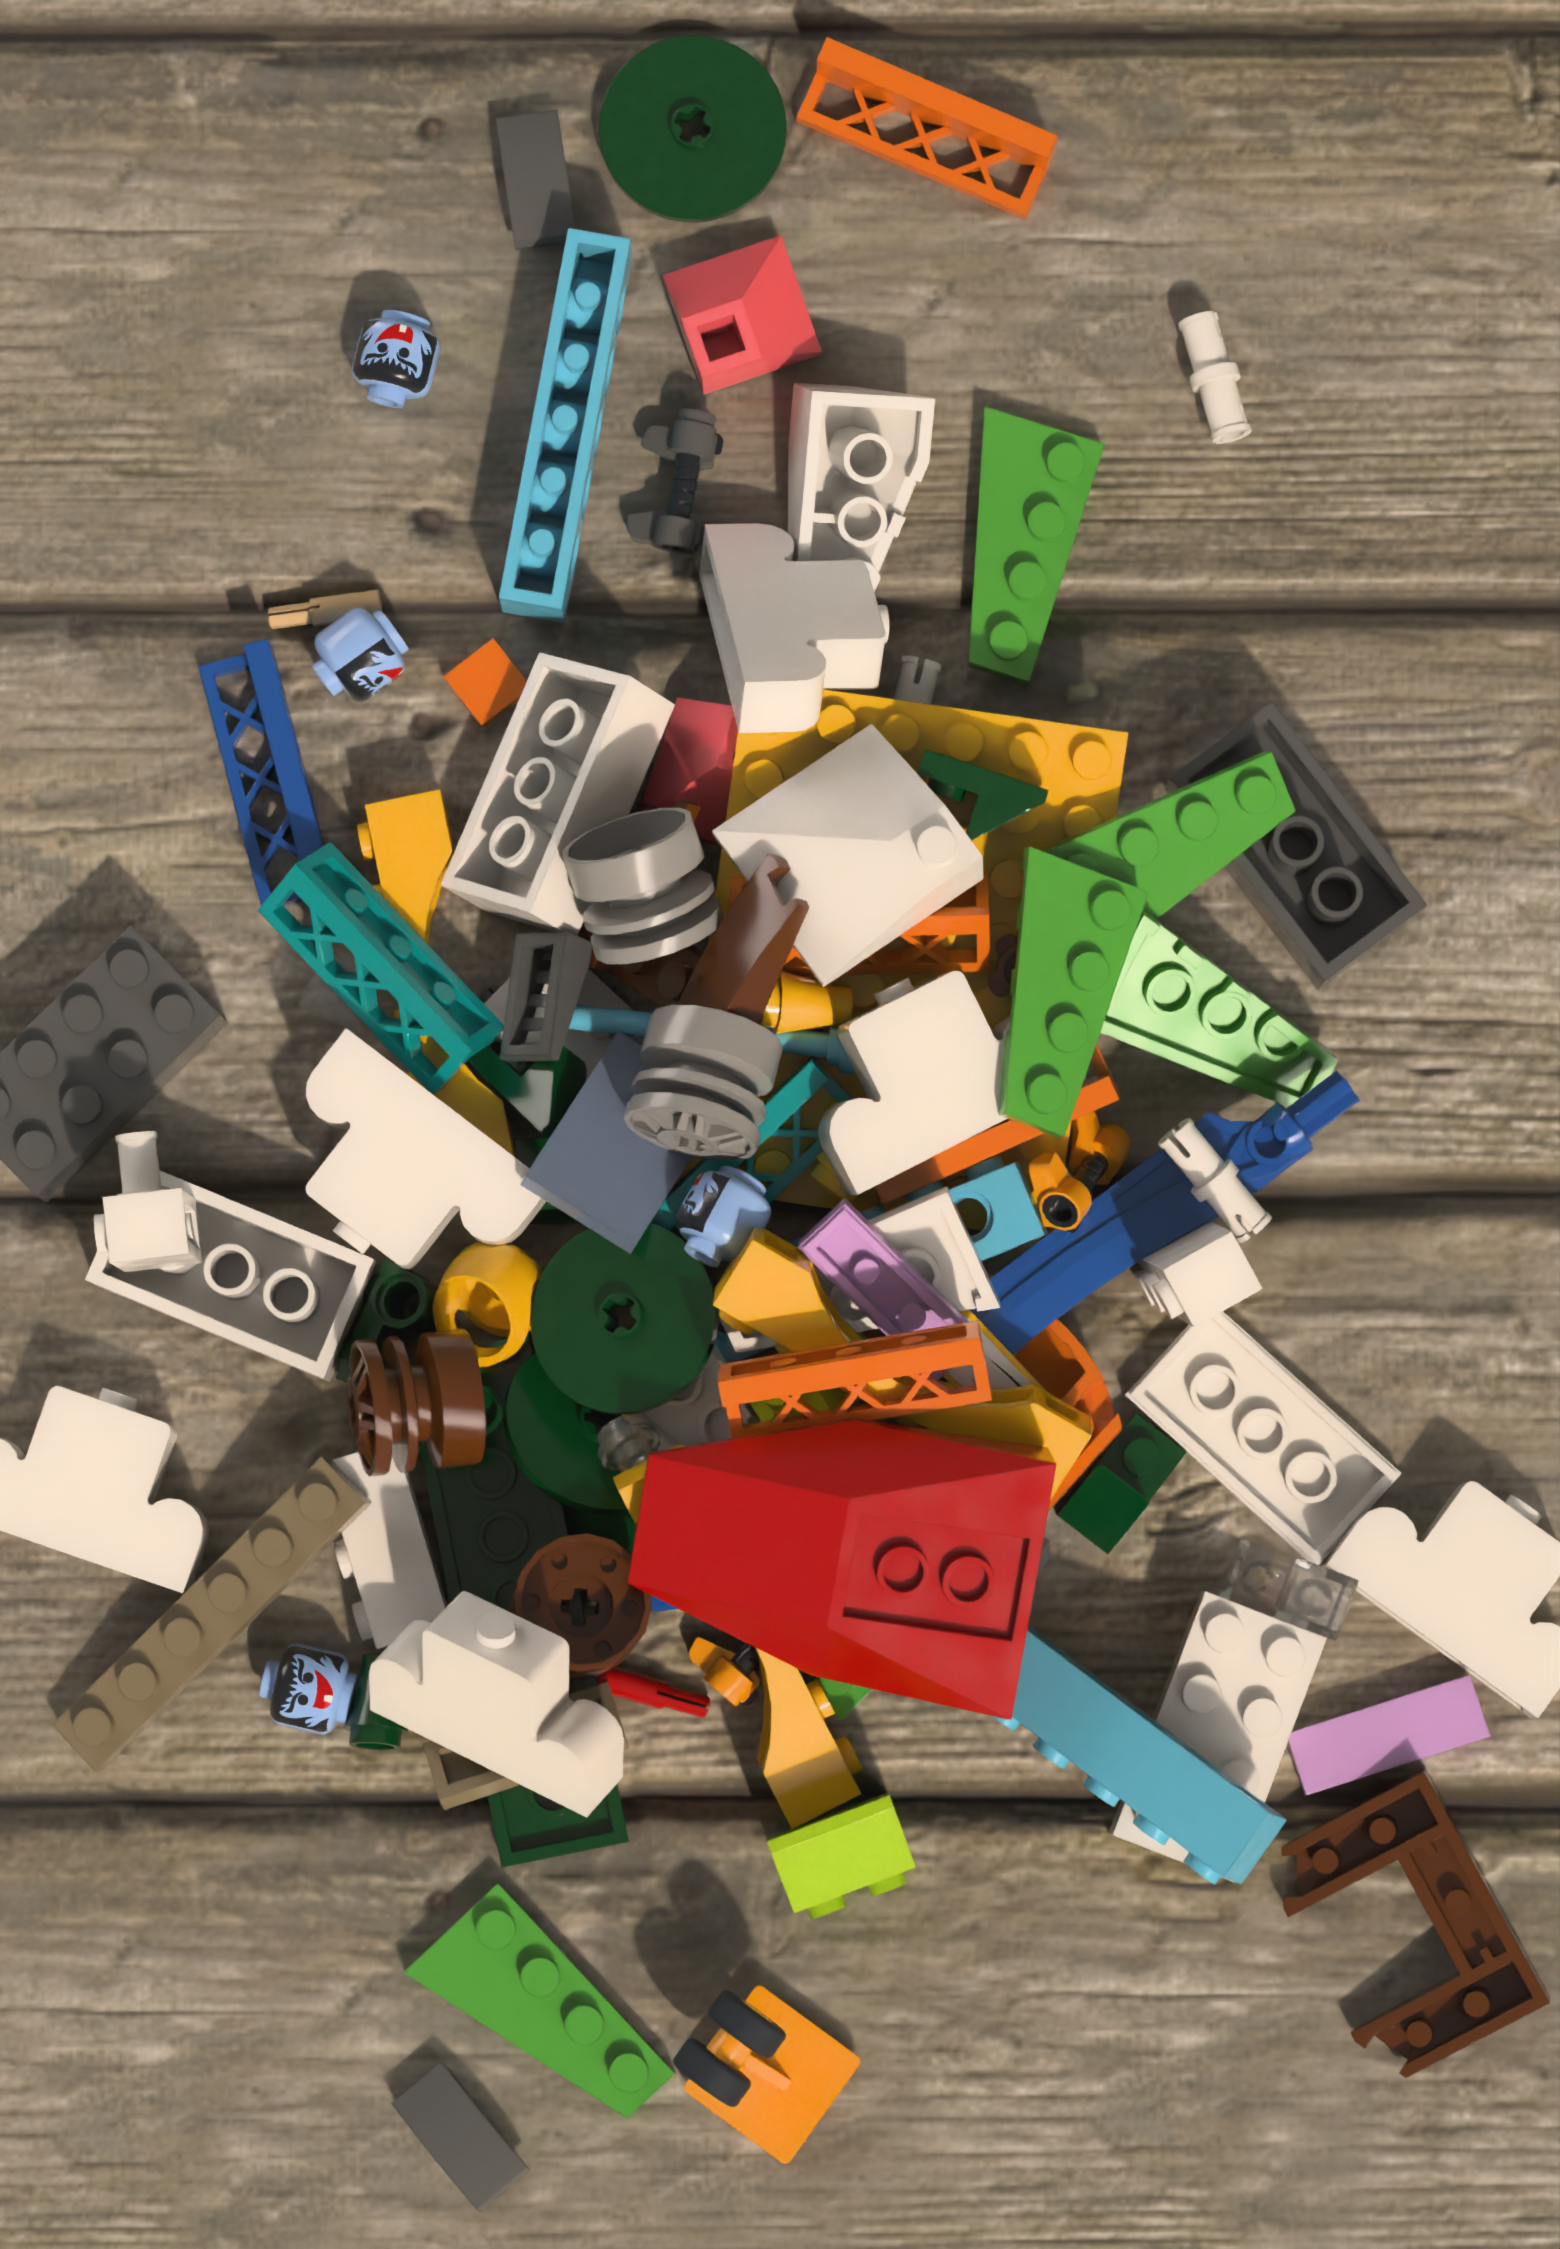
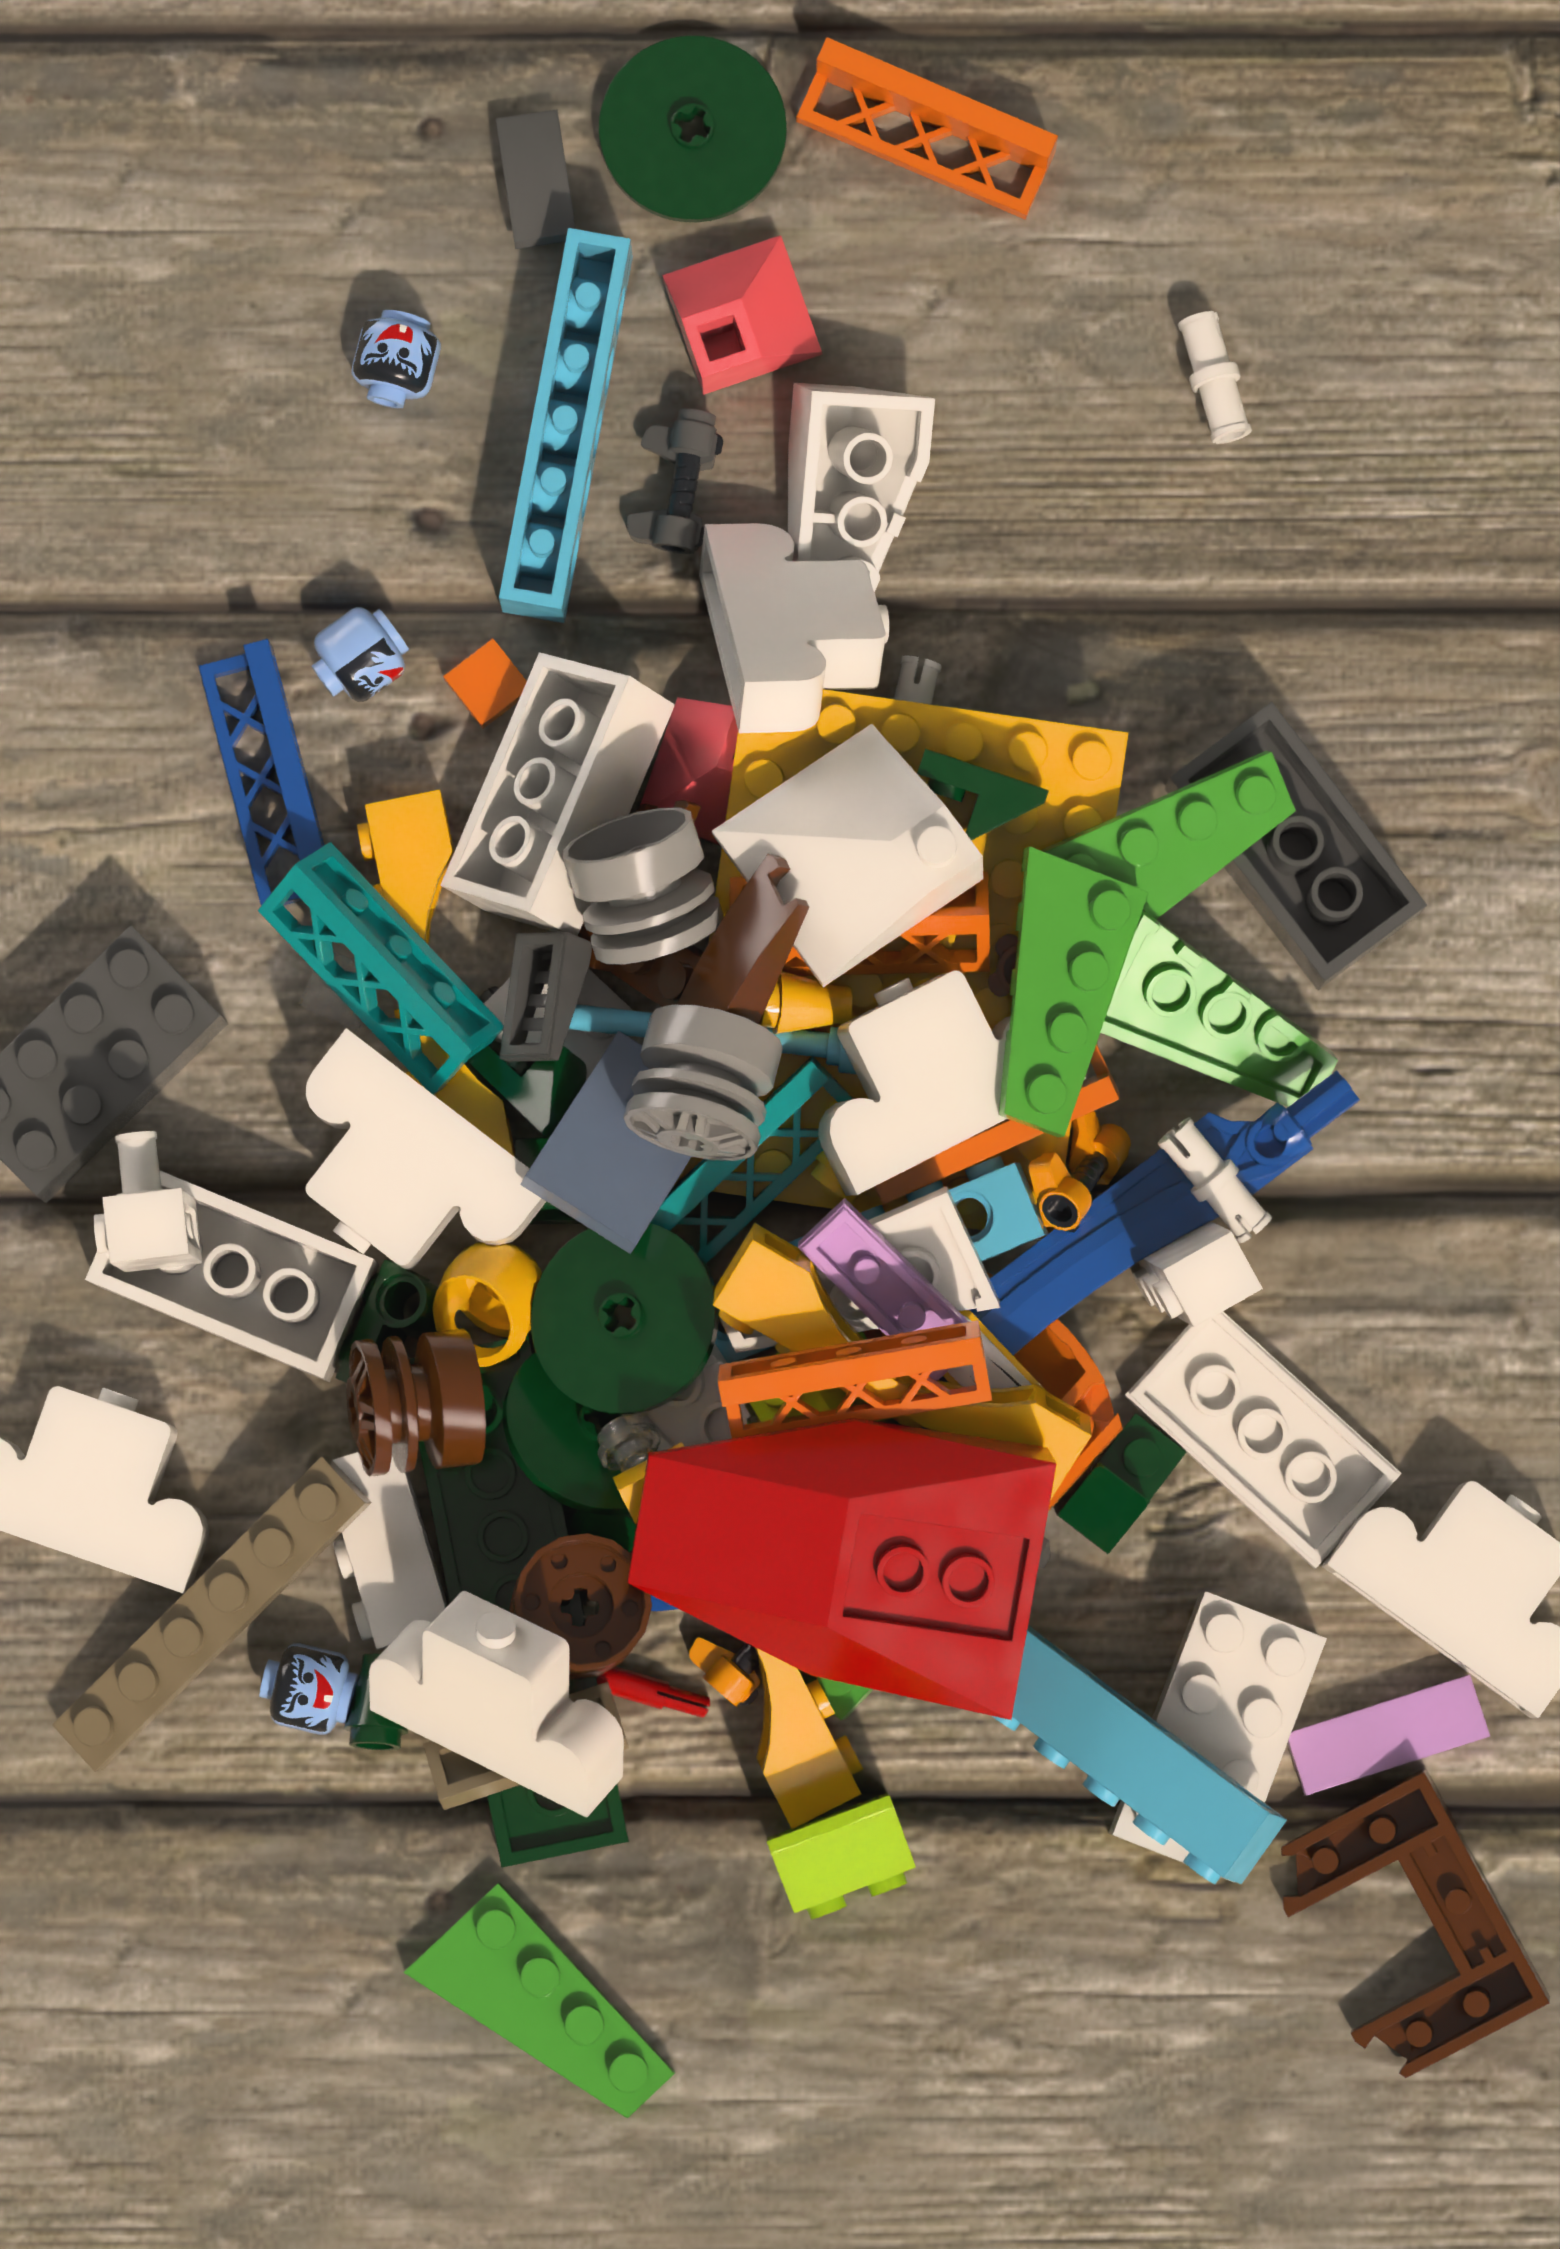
tan piece [267,589,382,629] -> none
dark grey slope [391,2062,530,2212] -> none
light orange plate [673,1985,860,2164] -> none
light blue head [675,1166,771,1267] -> none
bright green wing [968,406,1105,686] -> none
clear slope [1219,1539,1359,1641] -> none

